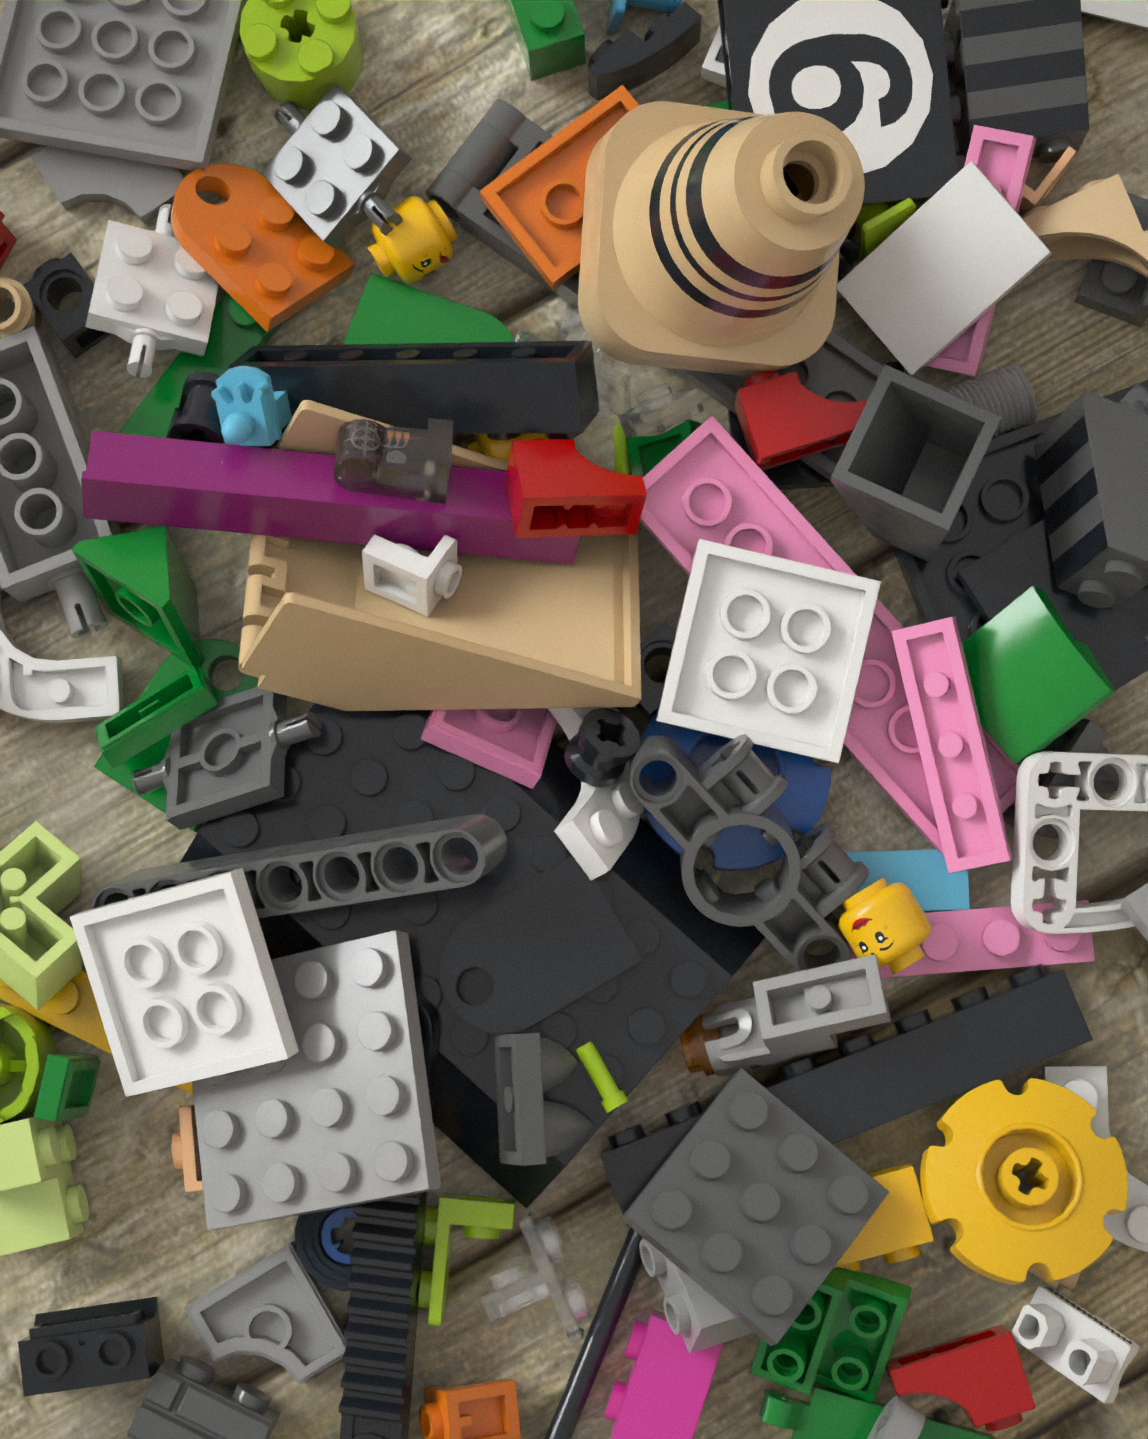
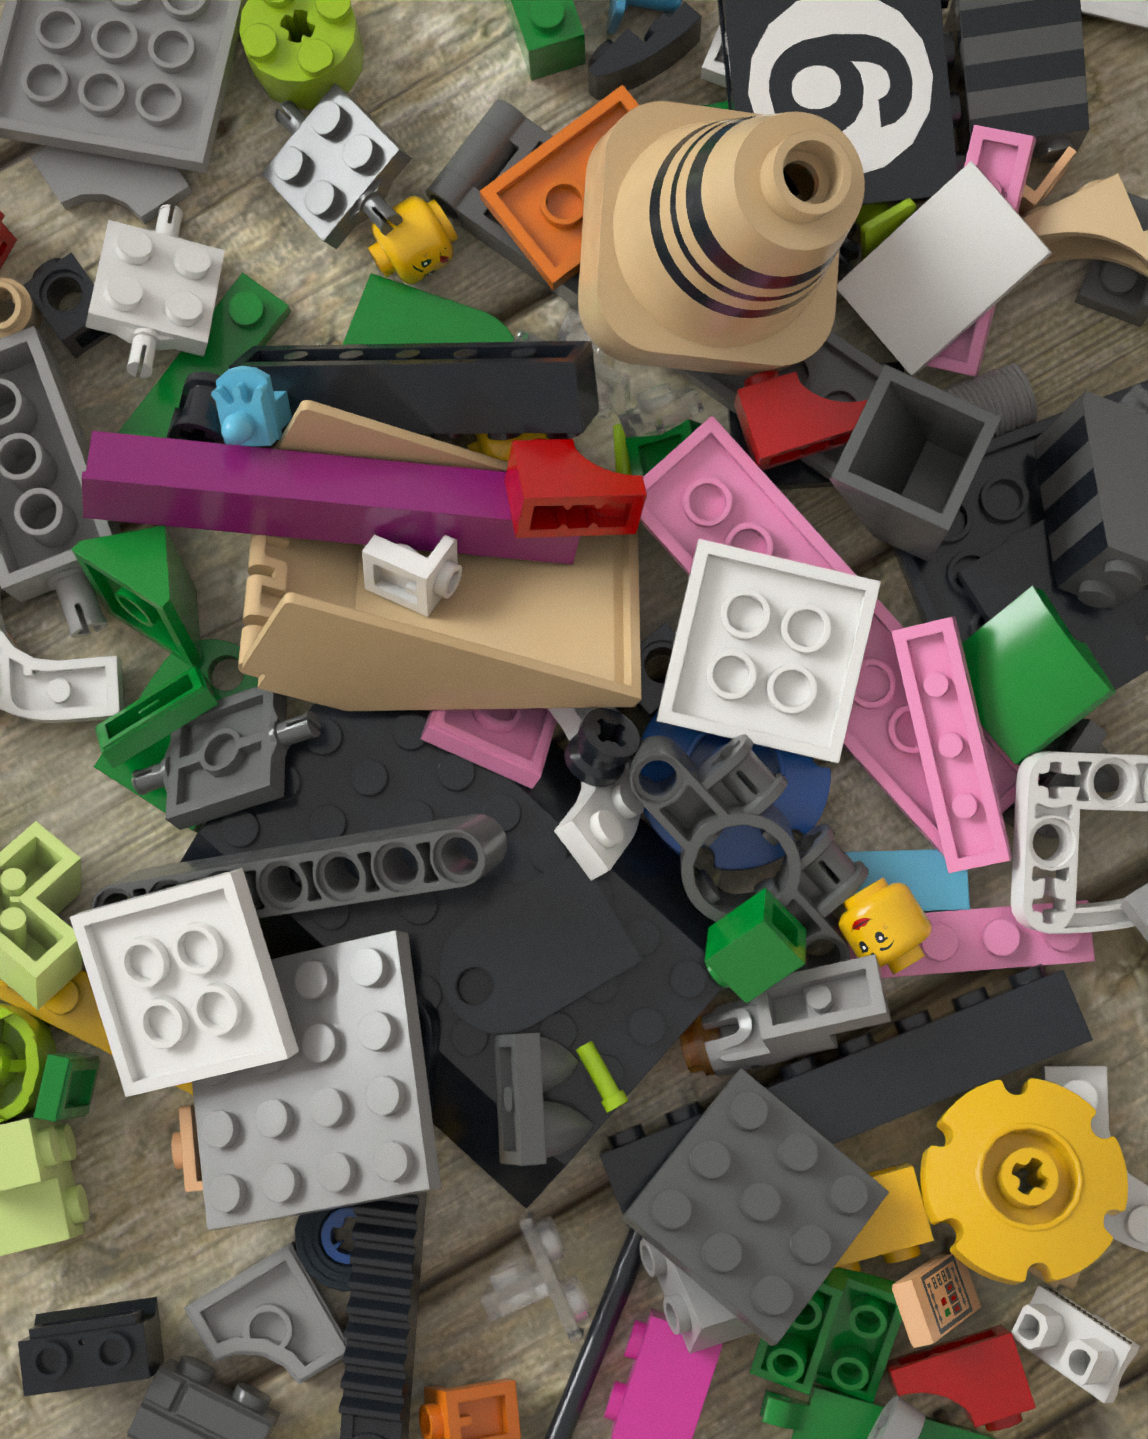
orange plate [171,163,355,332] -> none
clear smoke leg [333,418,453,504] -> none
lime bracket [418,1193,517,1326] -> none
none -> green brick [705,887,806,1004]
none -> light nougat tile [892,1250,981,1348]

